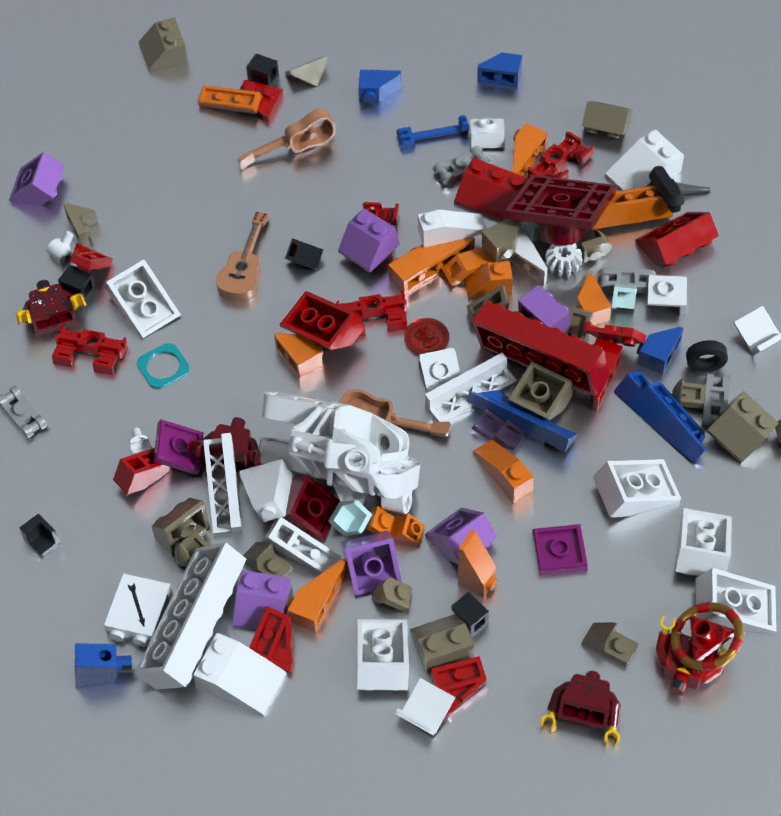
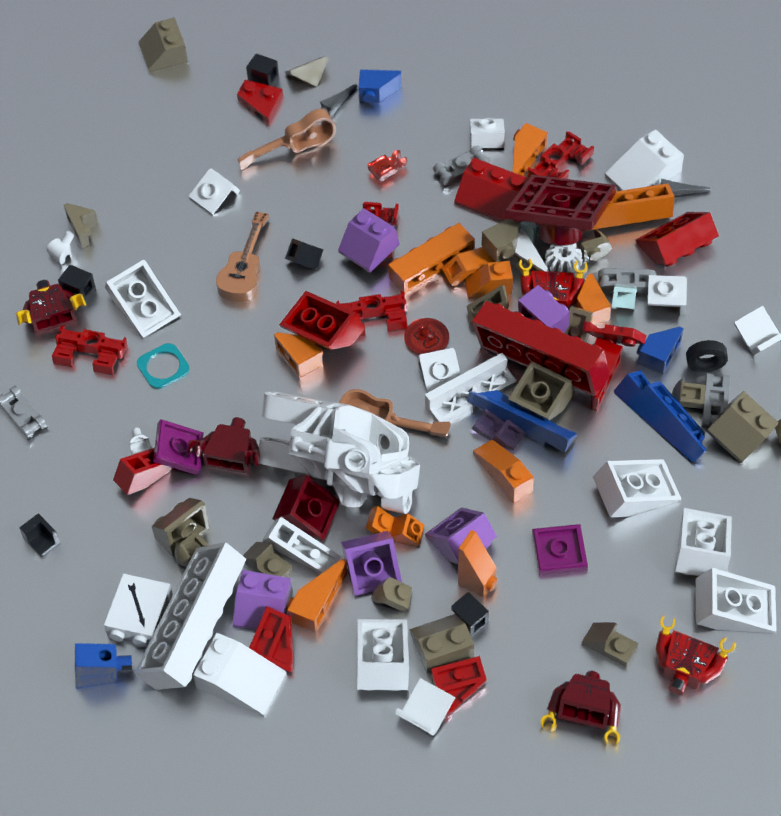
medium lavender slope [9,152,64,206] -> none
red wing [70,244,113,272] -> none
orange tile [197,85,262,114] -> none
white fence [203,433,242,535] -> none
white slope [239,459,293,522] -> none
light aqua panel [328,500,372,536] -> none
blue hinge [396,115,469,149] -> none
white slope [418,210,487,248] -> none
blue slope [477,52,522,87] -> none
dark tan slope [582,100,633,138] -> none
black piece [649,166,685,213] -> none
red piece [671,602,744,671] -> none
none -> white piece [189,168,240,214]
none -> dark grey piece [320,84,357,117]
none -> clear red plate [368,150,407,182]
none -> red torso [518,258,588,308]

